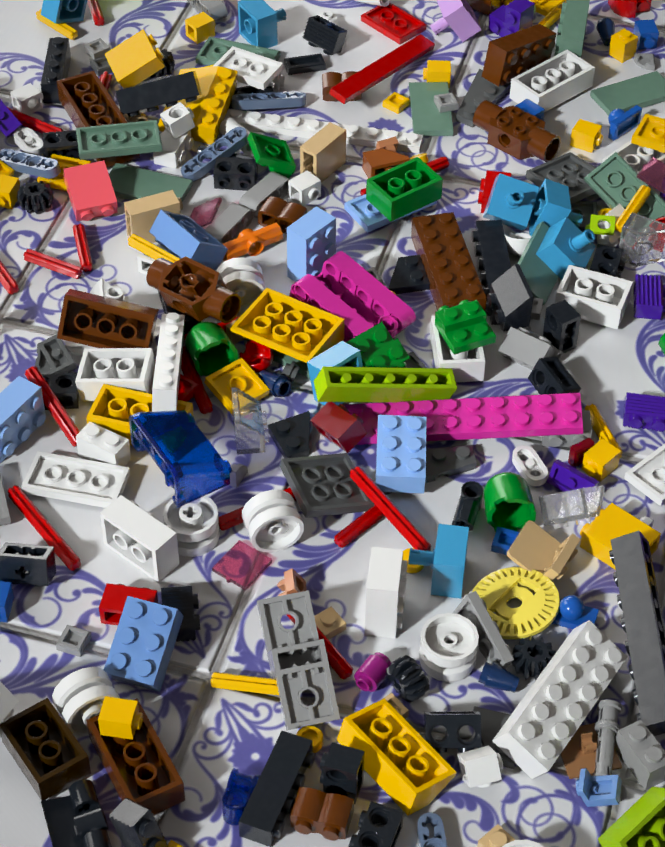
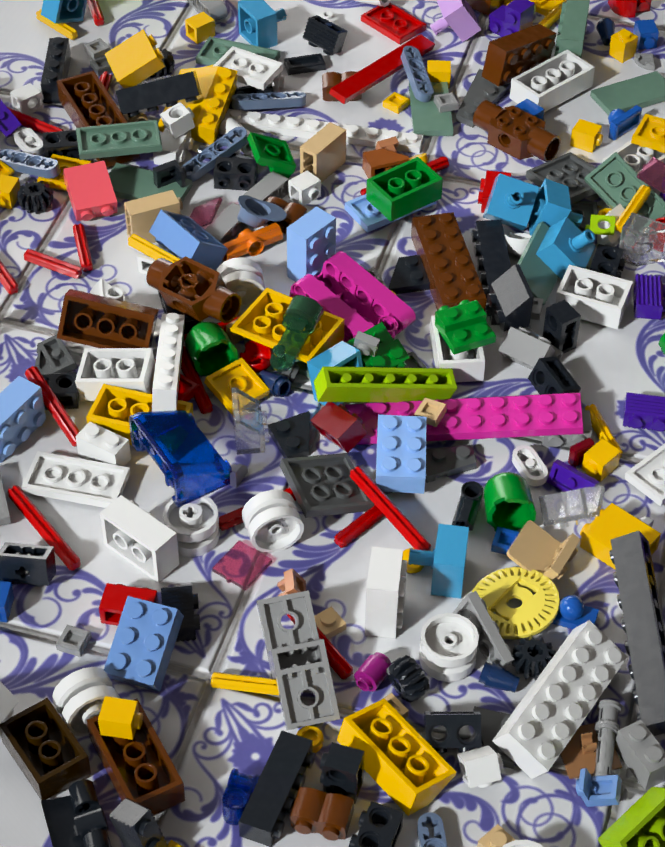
none -> black bracket [153,160,187,188]
none -> sand blue piece [237,195,287,228]
none -> clear green piece [270,295,324,372]
none -> light grey plate [353,331,380,357]
none -> sand blue beam [401,46,434,102]
none -> tan plate [414,398,447,427]

